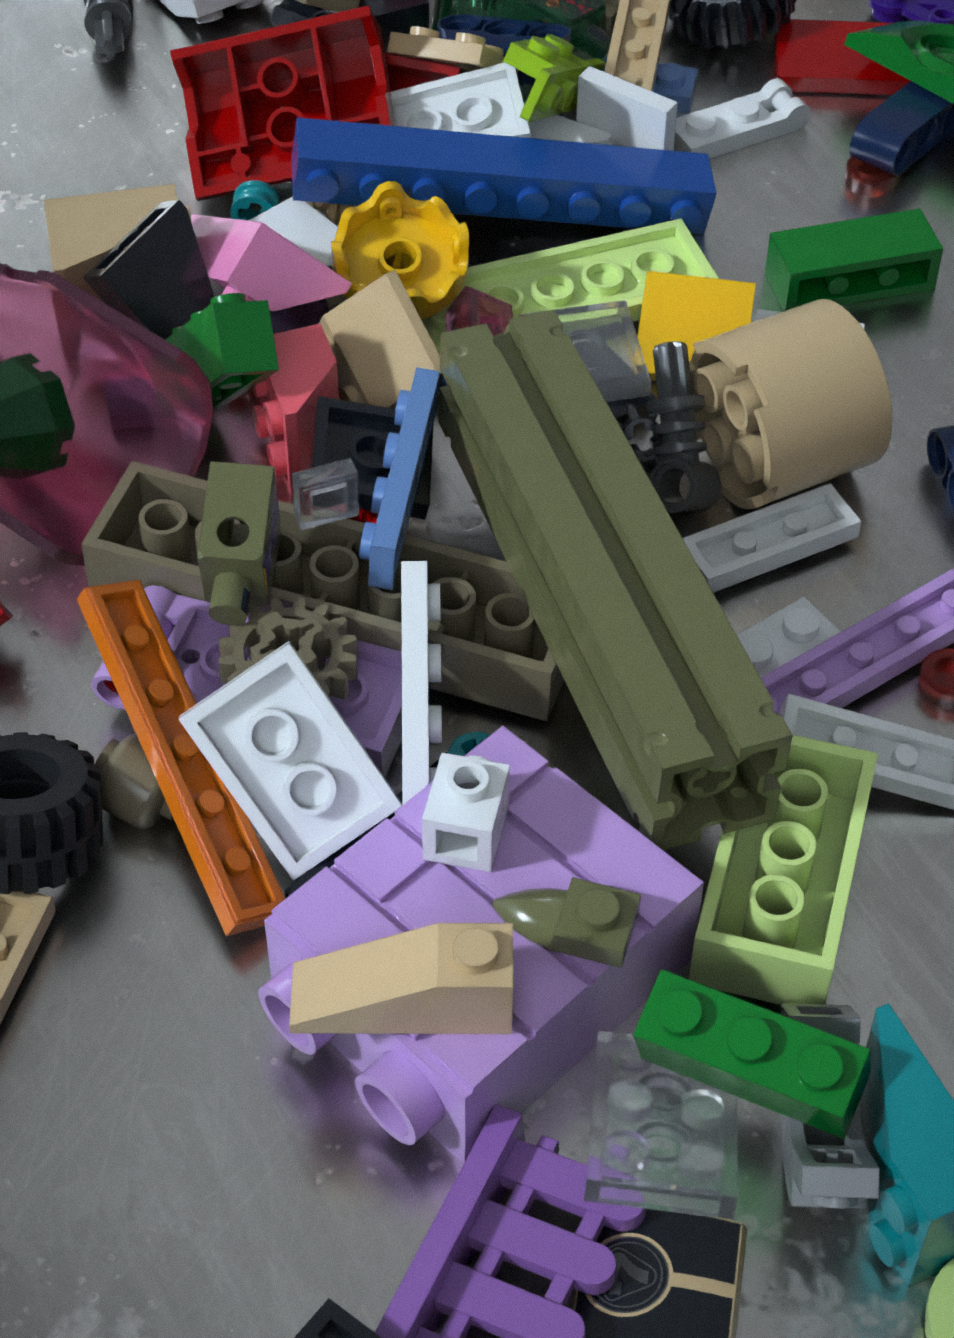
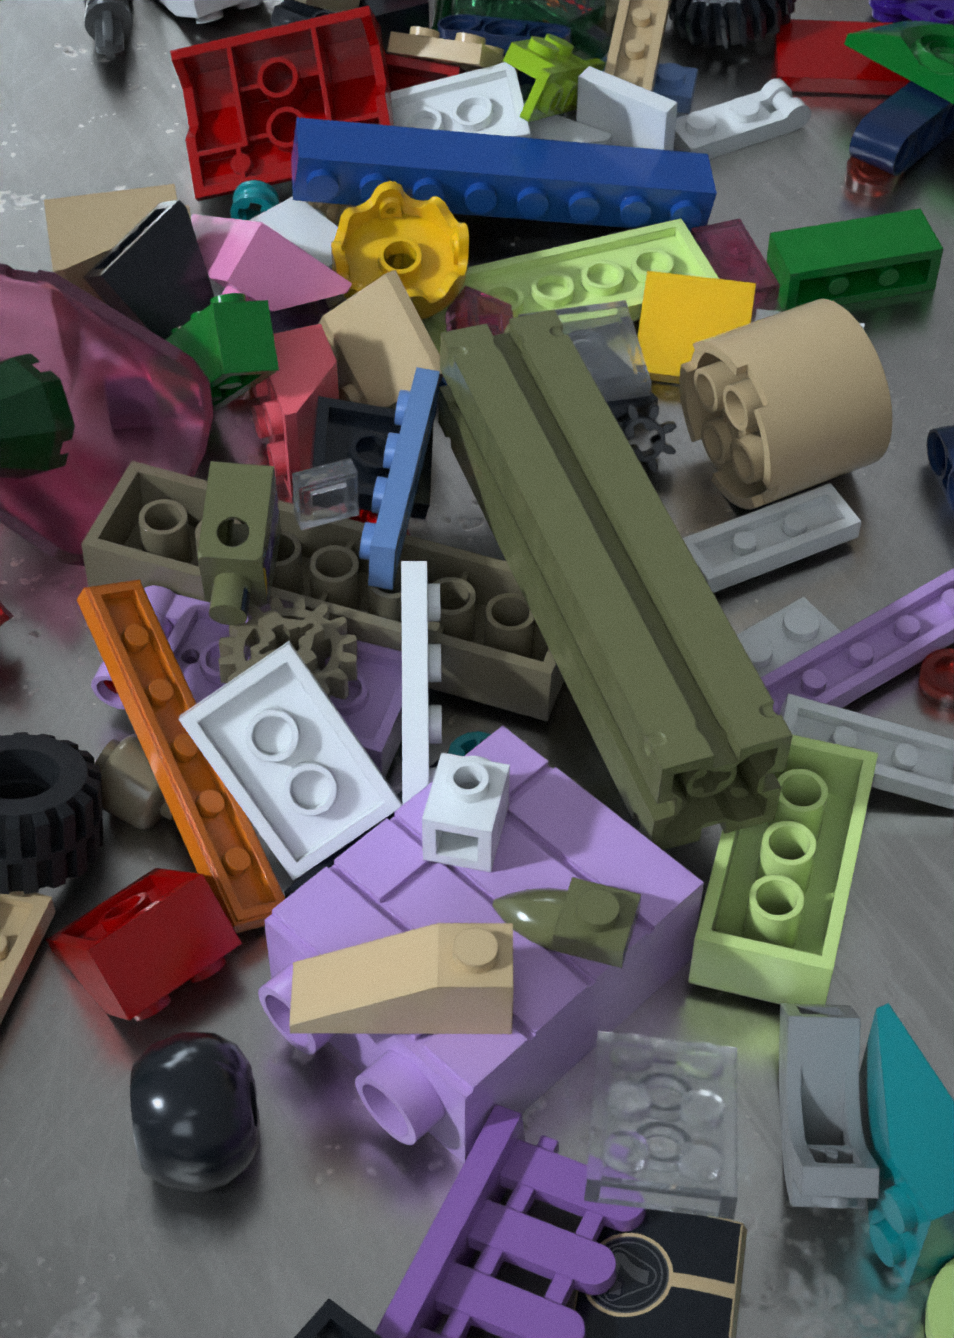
green brick [633,969,871,1139] -> none
dark grey piece [646,341,721,513] -> none
none -> red slope [46,868,242,1021]
none -> black piece [130,1032,260,1193]
none -> clear pink plate [691,218,780,304]

